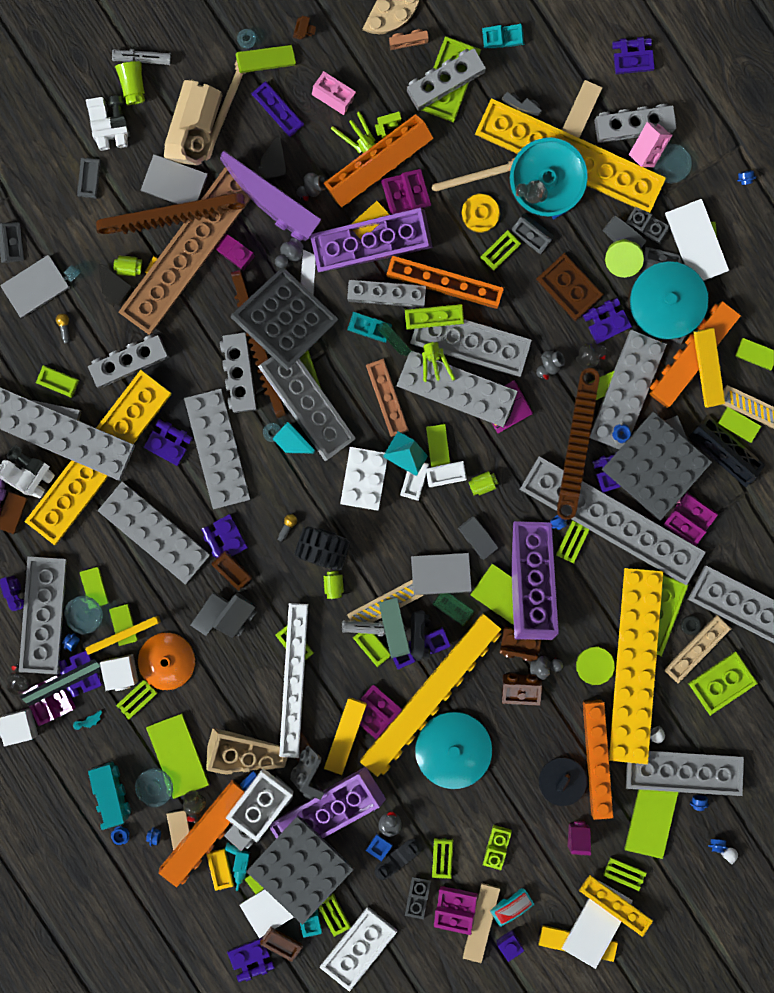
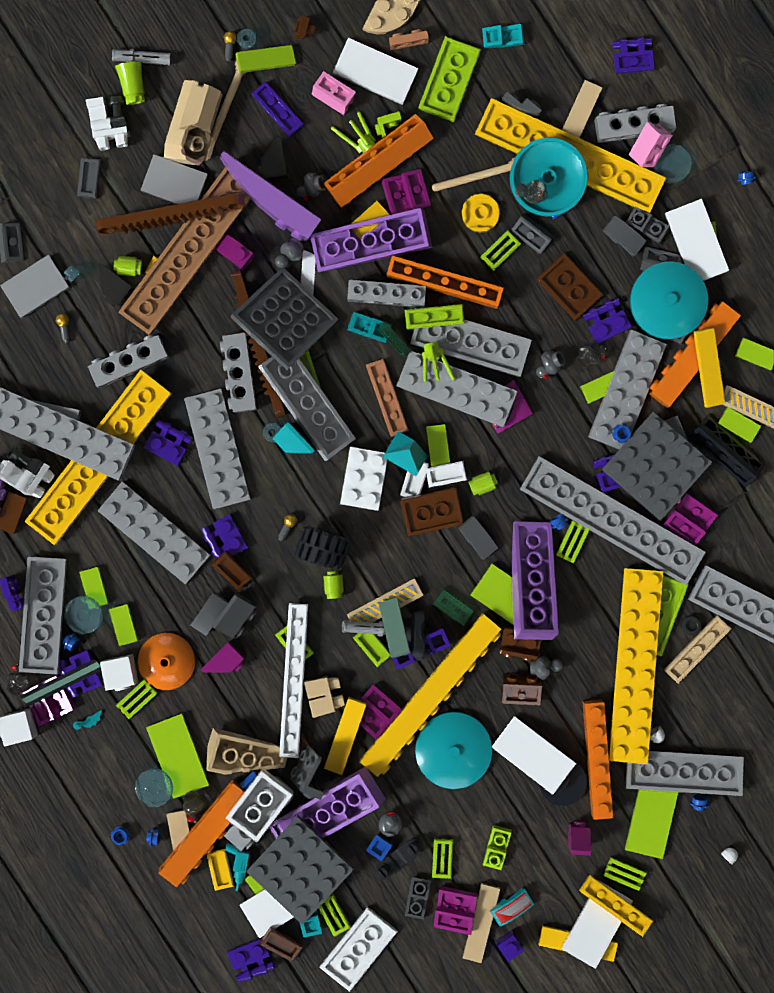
lime tile [36,365,79,398] -> none
yellow tile [85,616,161,655] -> none
teal wedge [88,762,131,830] -> none
light grey brick [407,48,486,111] -> none
light grey tile [411,553,471,595] -> none
reddish brown gear [557,368,599,520] -> none
lime tile [576,647,615,685] -> none
lime tile [605,239,644,278] -> none
lime tile [688,651,758,716] -> none
blue plate [708,839,728,853] -> none
none -> magenta slope [201,641,245,673]
none -> piece [223,31,237,62]
none -> tan hips [304,676,345,718]
none -> white tile [333,38,418,105]
none -> reddish brown tile [400,486,464,537]
none -> white tile [492,716,577,794]

